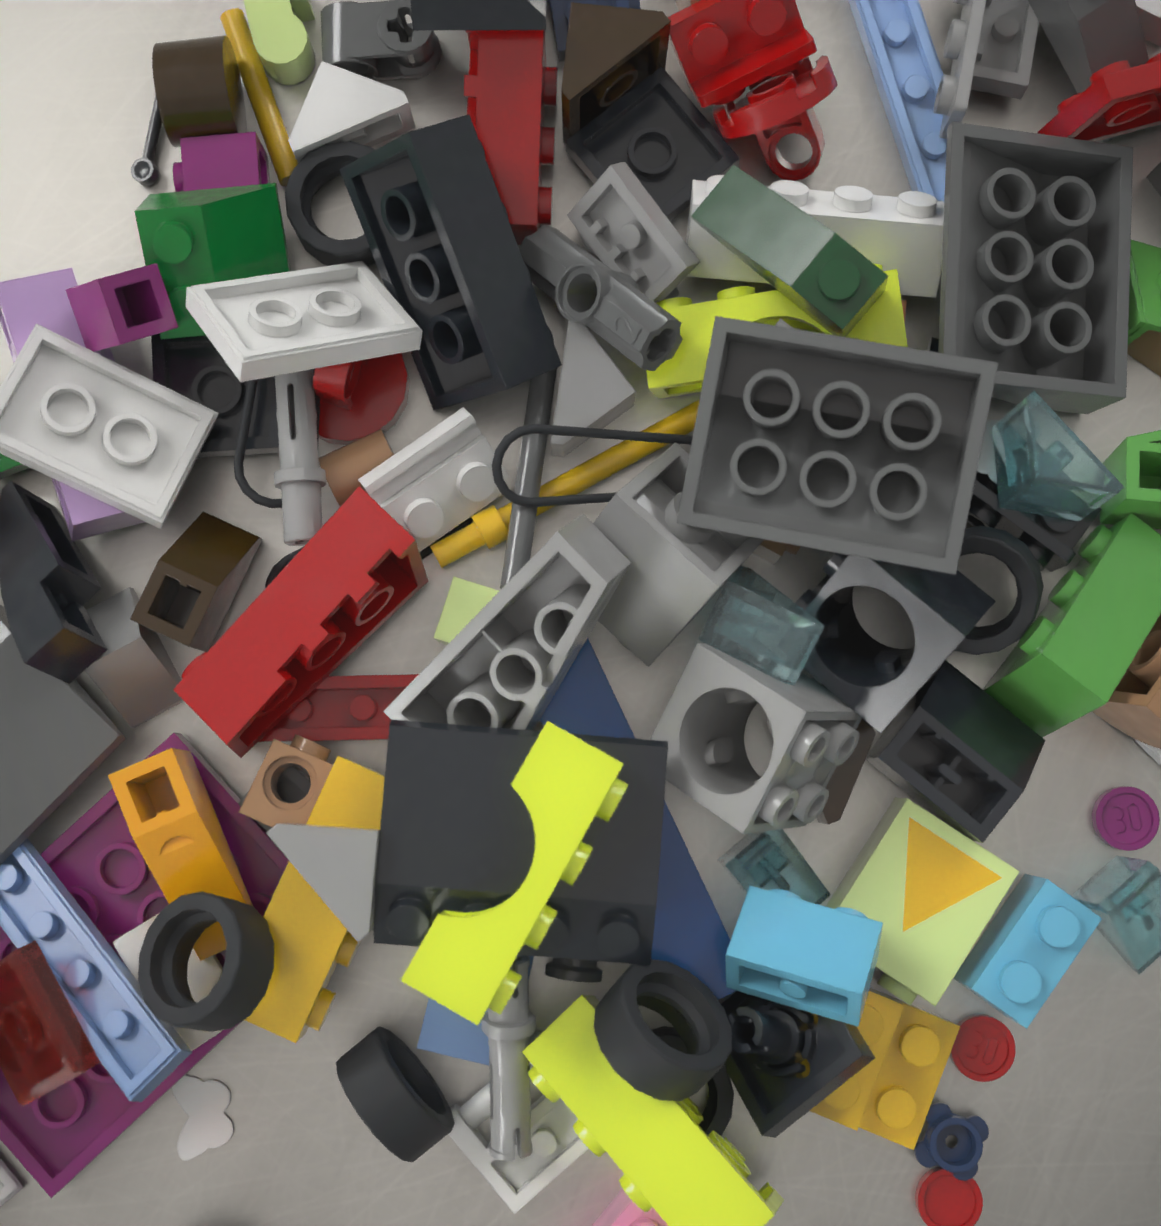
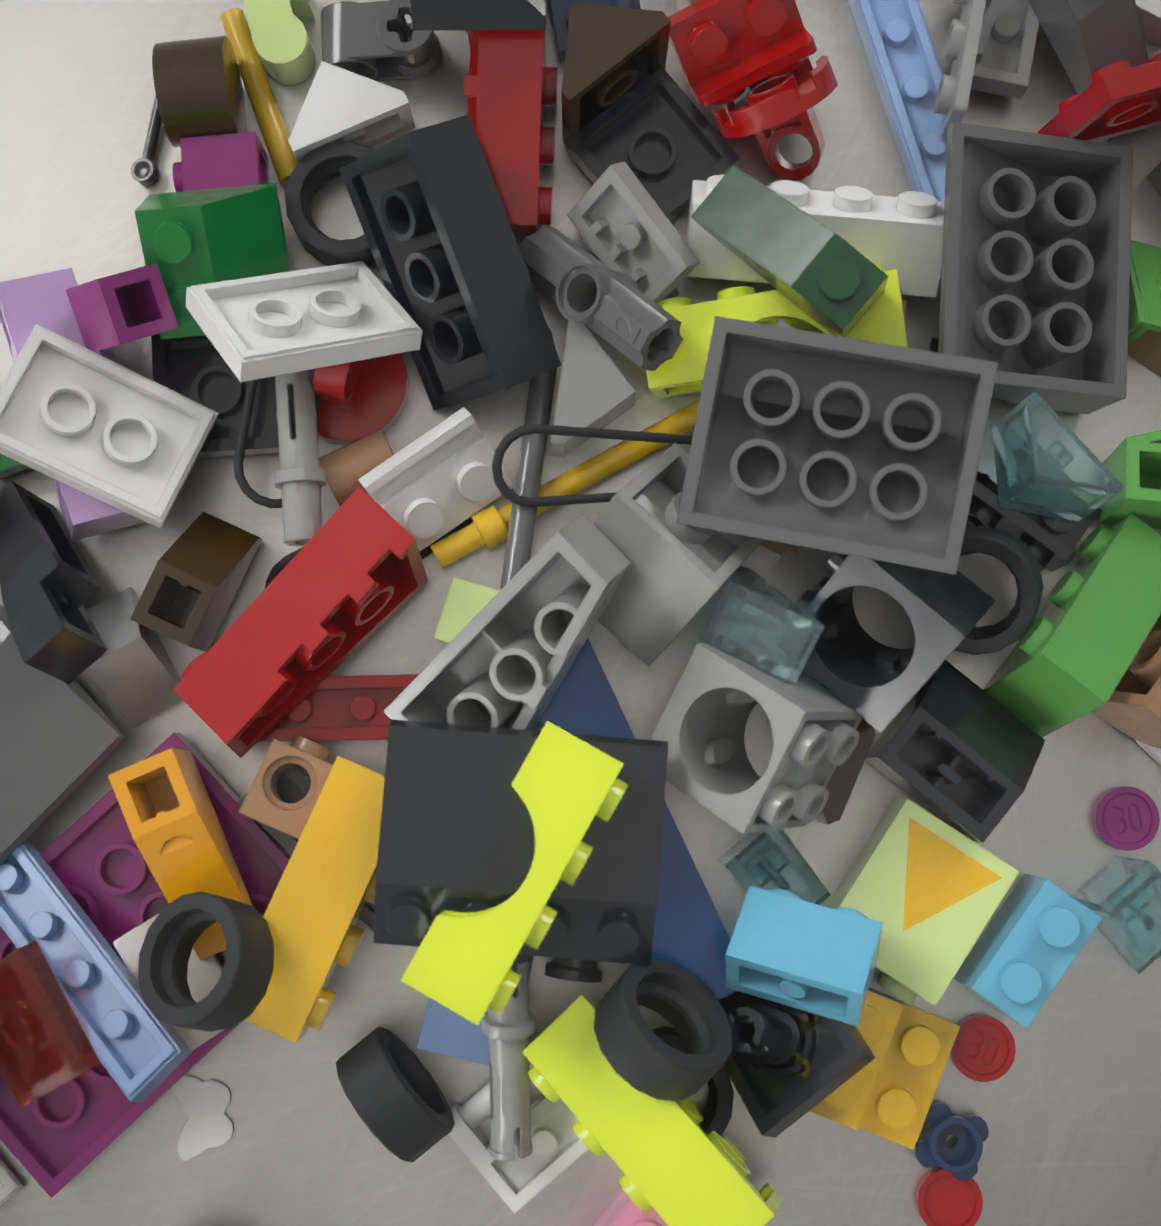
light grey slope [266,823,380,942] -> none

